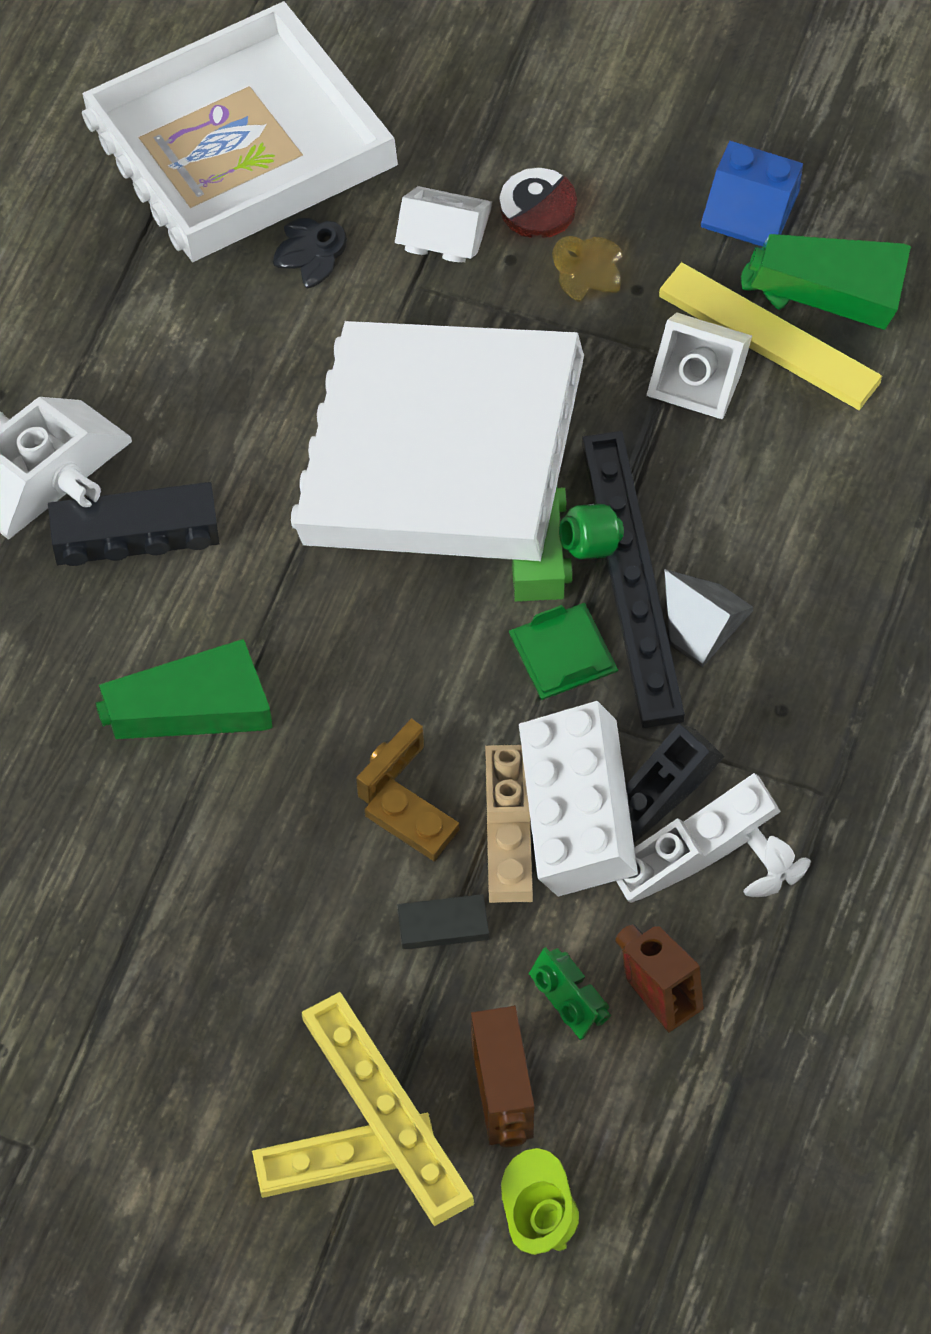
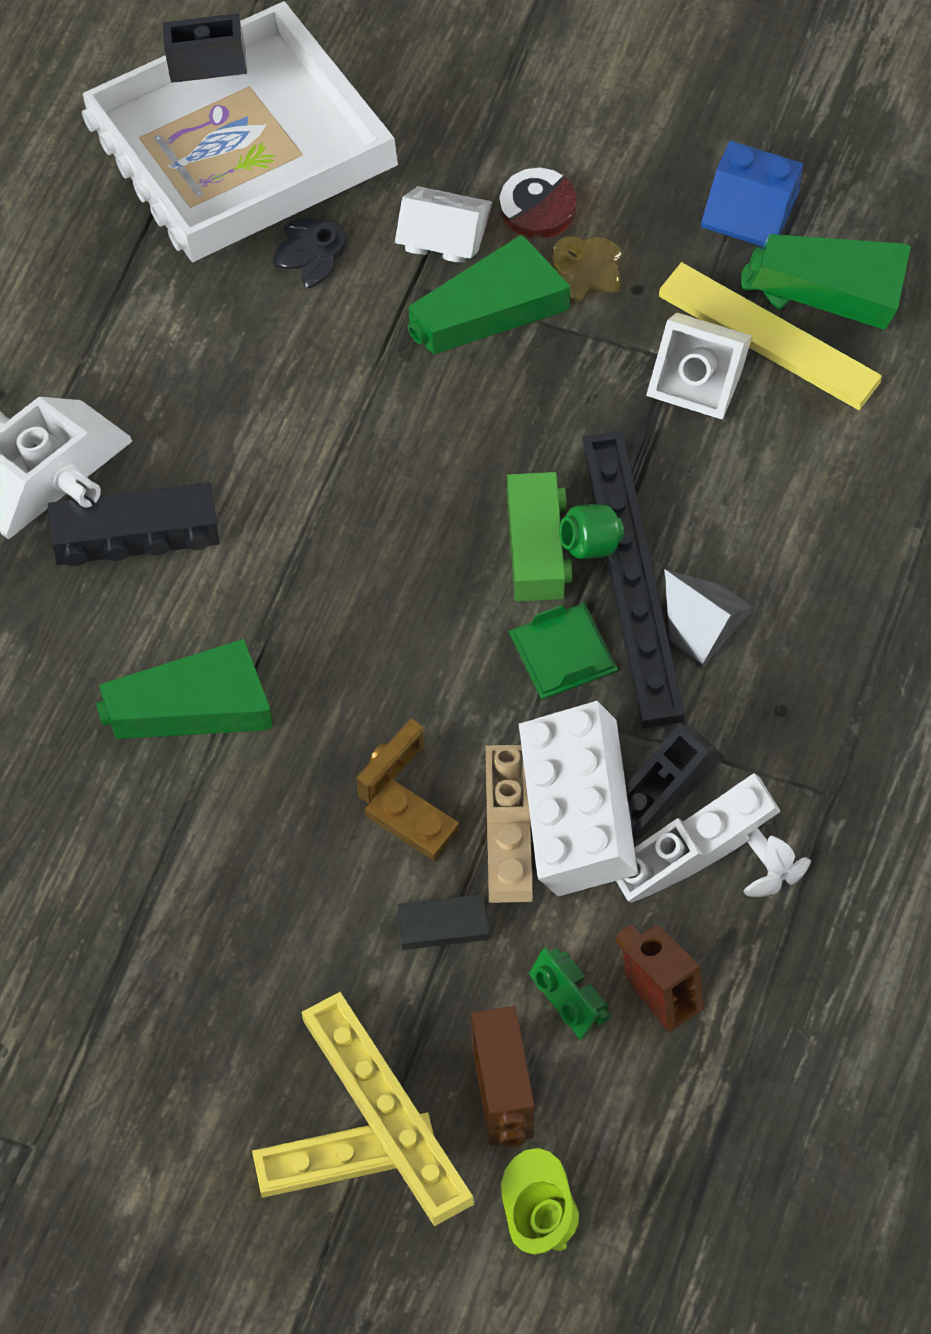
white panel [291,321,584,561] -> none
none -> black brick [163,13,247,83]
none -> green slope [407,234,570,355]

